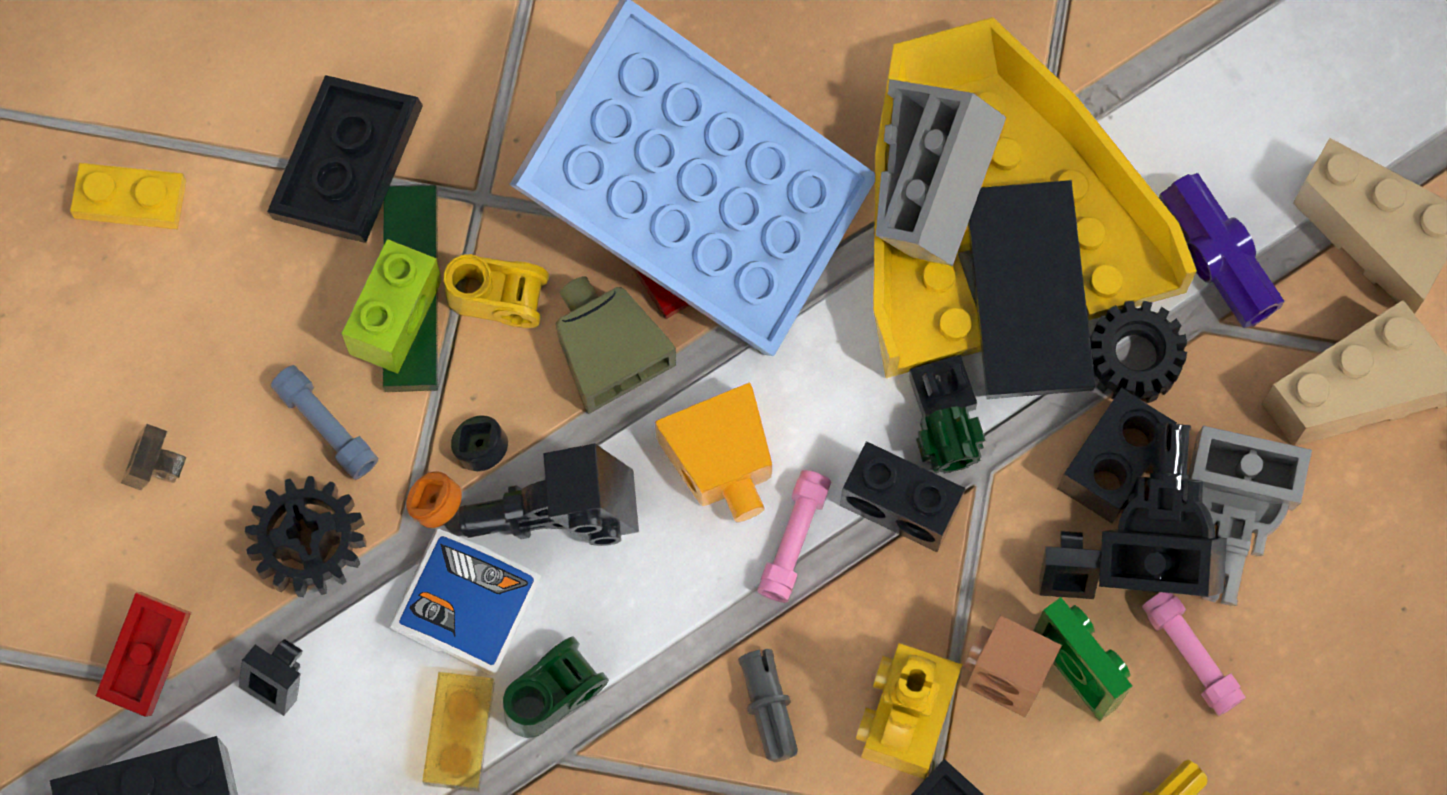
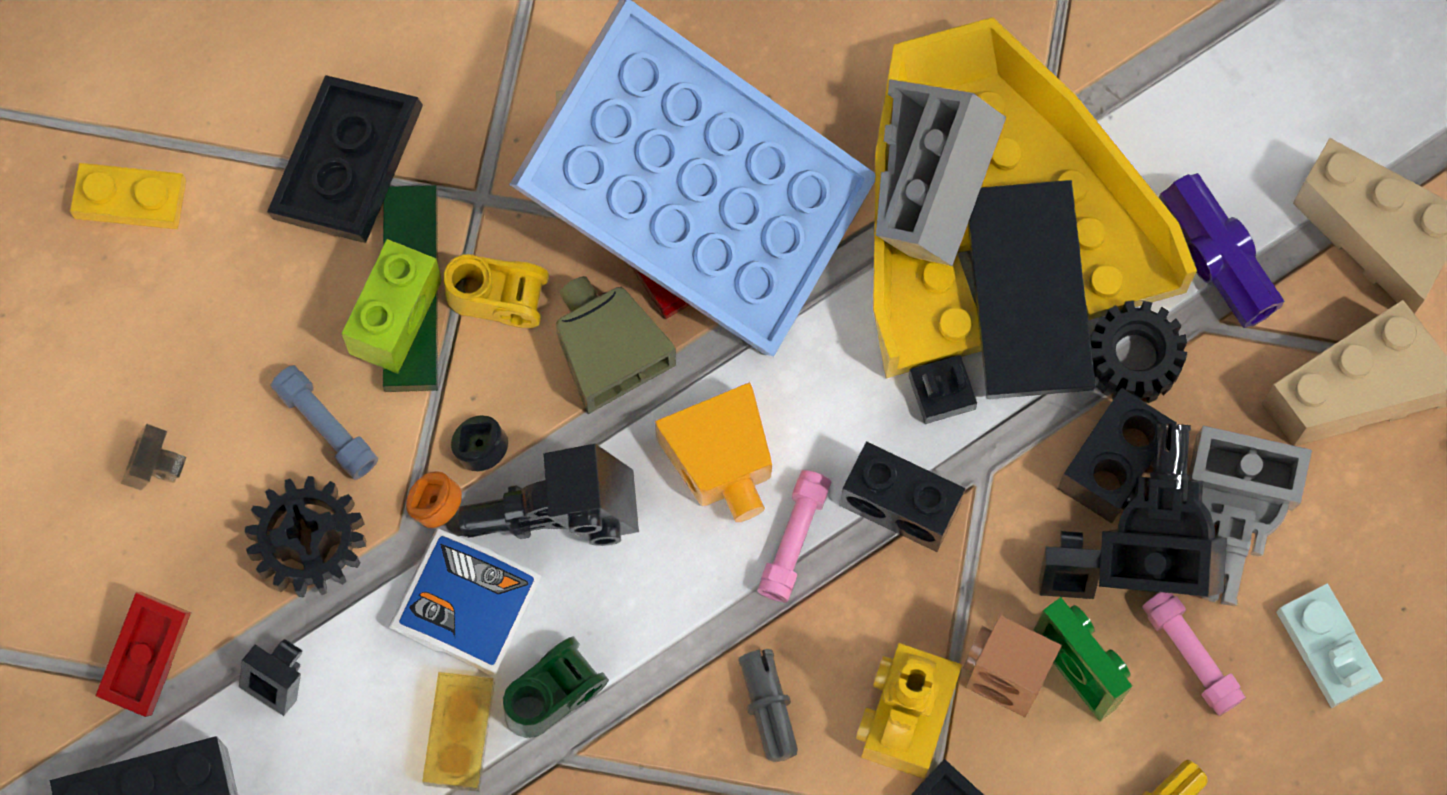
dark green gear [916,406,986,474] -> none
none -> light aqua plate [1276,583,1383,708]

